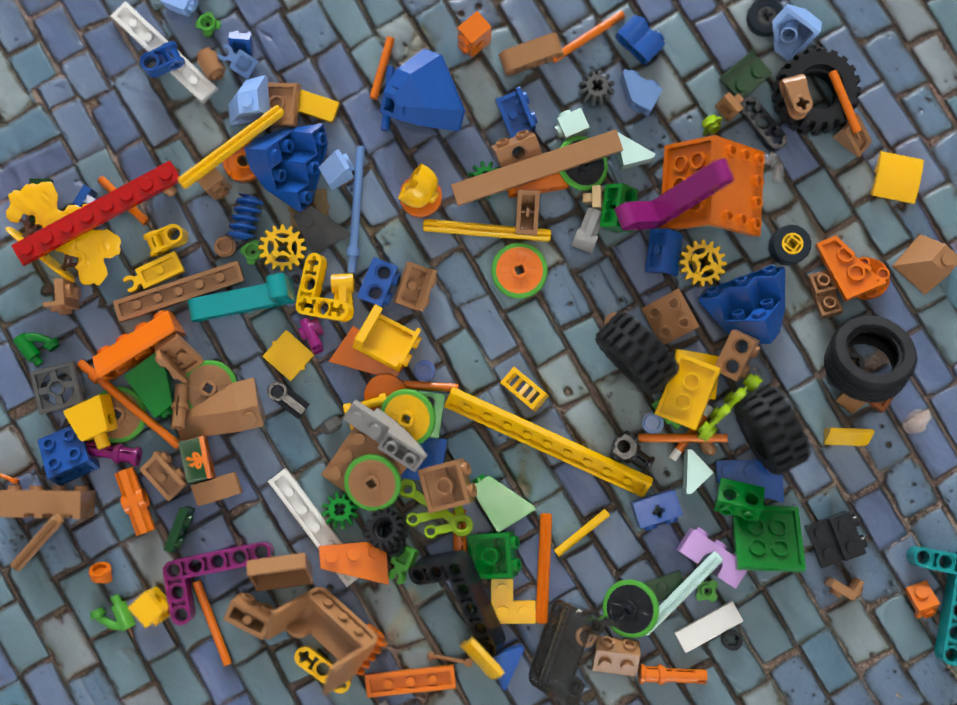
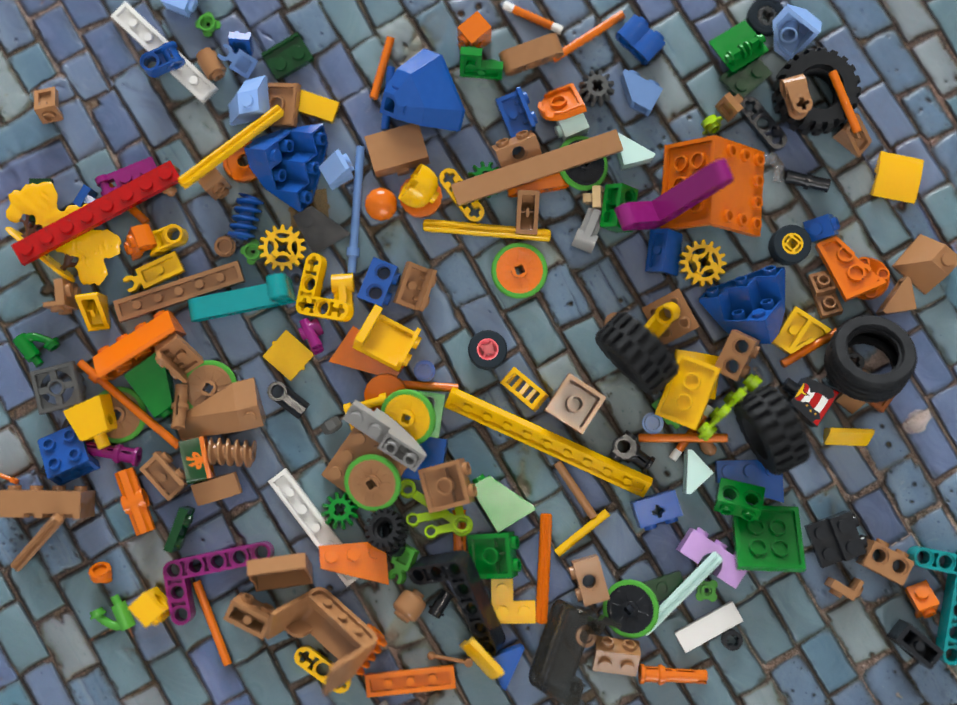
none -> medium nougat bracket [34,87,63,124]
none -> yellow slope [75,292,111,332]
none -> magenta plate [95,156,157,196]
none -> orange plate [123,224,157,261]
none -> medium nougat piece [208,437,257,468]
none -> dark green plate [261,32,314,82]
none -> medium nougat container [364,123,430,178]
none -> orange hair [365,187,397,221]
none -> medium nougat head [393,589,426,623]
none -> black pin [428,589,454,619]
none -> yellow beam [439,168,484,223]
none -> green plate [460,46,503,80]
none -> black wheel [468,330,507,370]
none -> orange bar [502,1,563,34]
none -> orange tile [538,83,587,121]
none -> medium nougat brick [544,373,607,435]
none -> medium nougat bar [553,460,597,519]
none -> medium nougat brick [568,554,610,606]
none -> yellow piece [644,302,681,338]
none -> green hinge [708,20,769,73]
none -> yellow wing [772,306,831,355]
none -> orange bar [780,328,837,368]
none -> torso [781,377,840,427]
none -> black pin [784,170,831,193]
none -> blue bracket [803,214,840,243]
none -> medium nougat brick [856,538,915,586]
none -> medium nougat slope [875,276,917,316]
none -> black brick [886,619,945,670]

